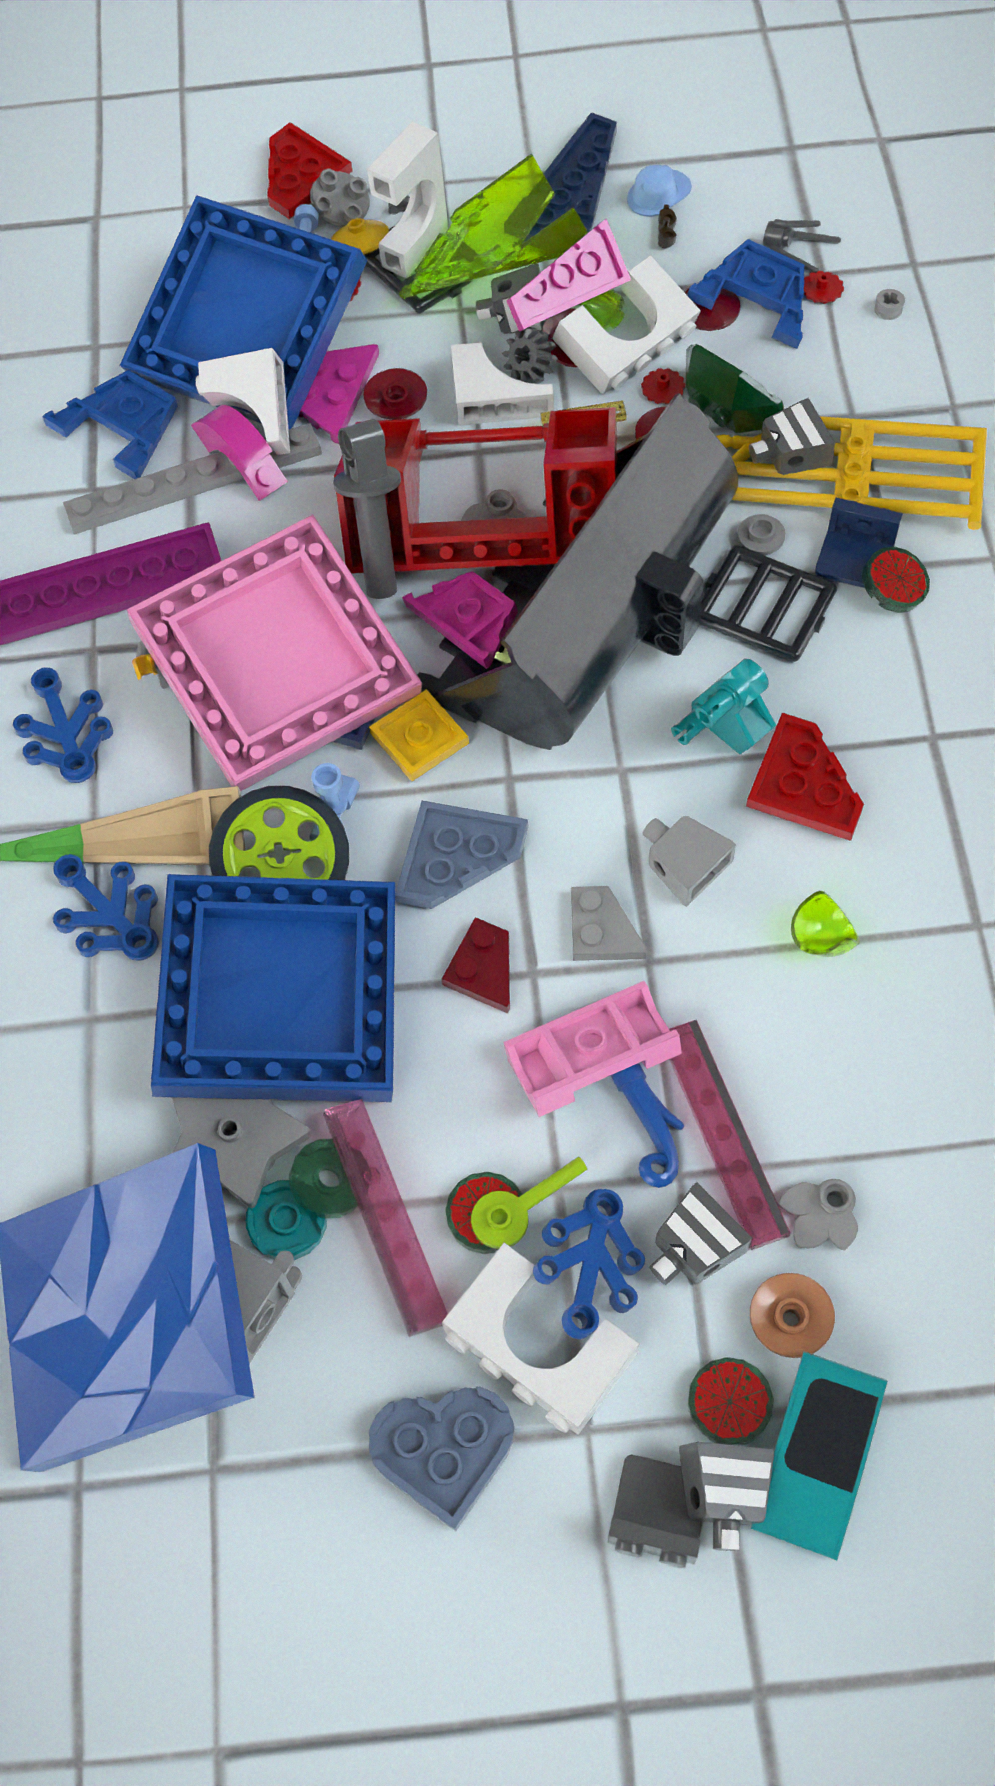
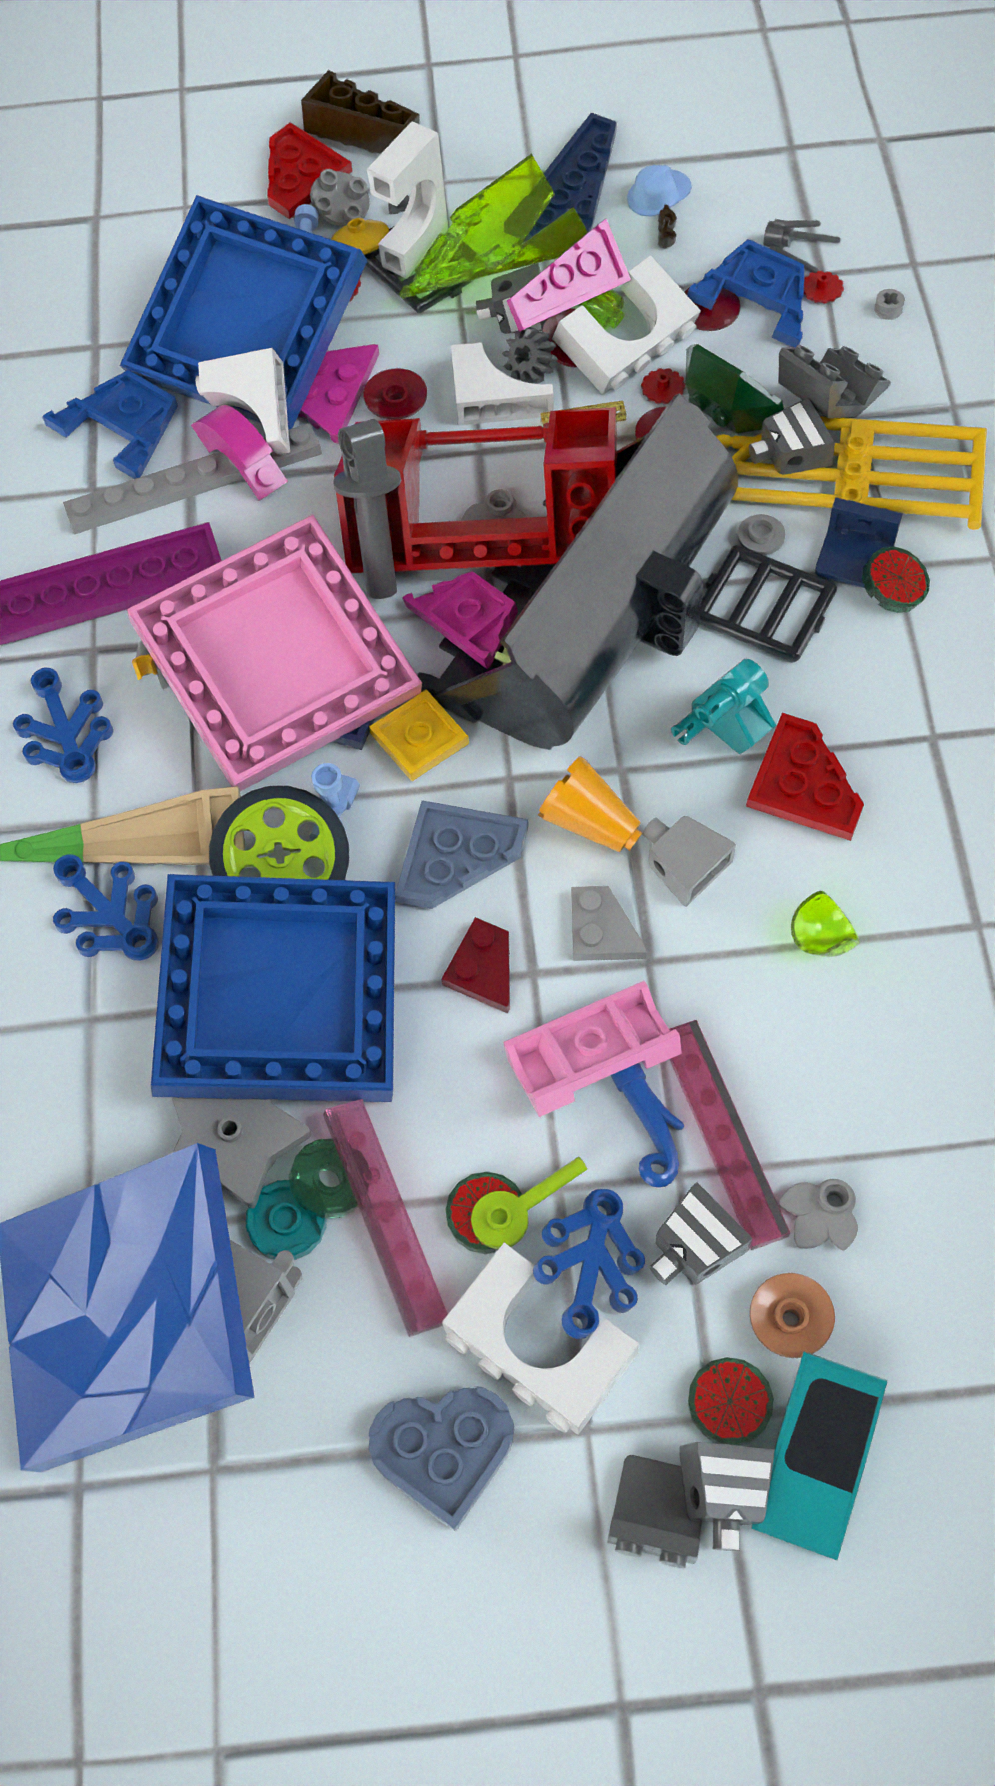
none -> dark brown wedge [301,70,420,154]
none -> light orange cone [538,756,643,852]
none -> dark grey slope [778,345,891,418]

